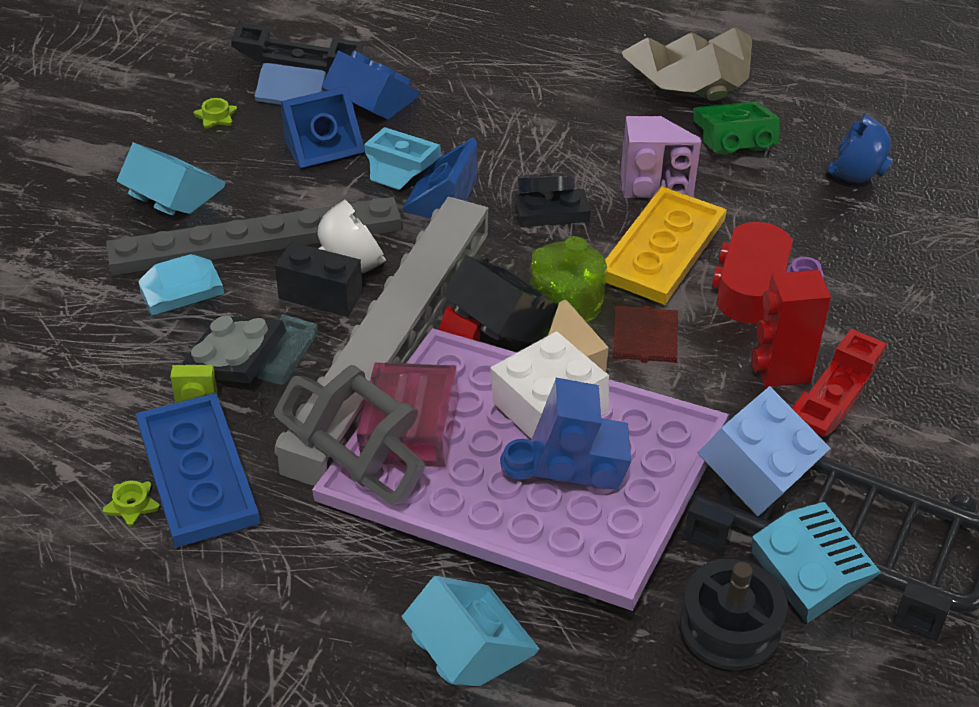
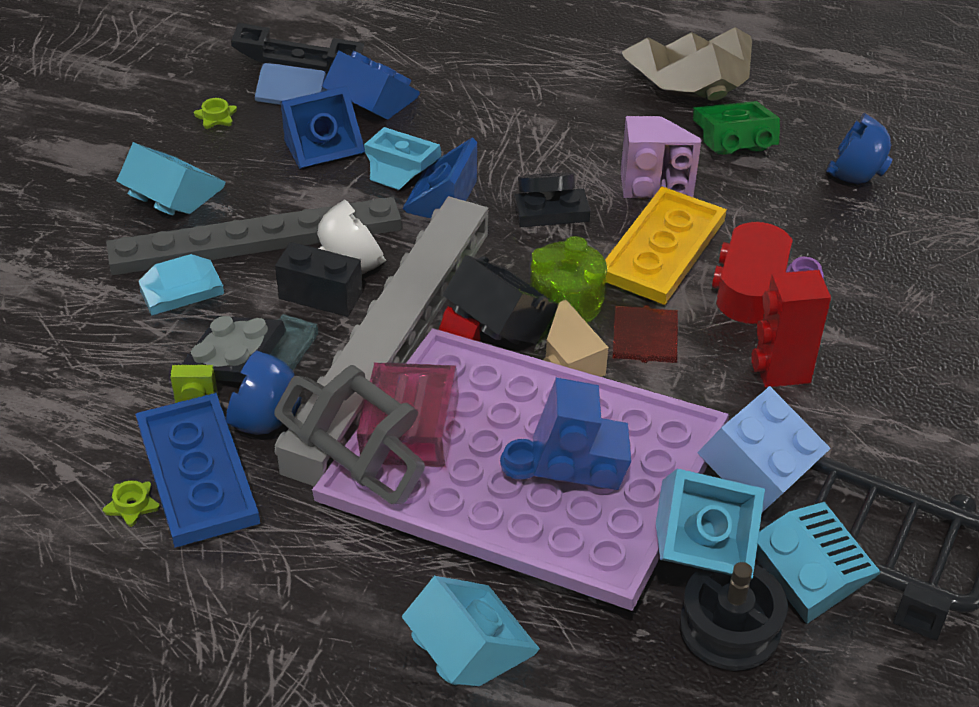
white brick [490,331,609,440] -> none
red slope [792,329,887,437] -> none
none -> blue cylinder [226,350,302,435]
none -> medium azure slope [656,468,765,579]

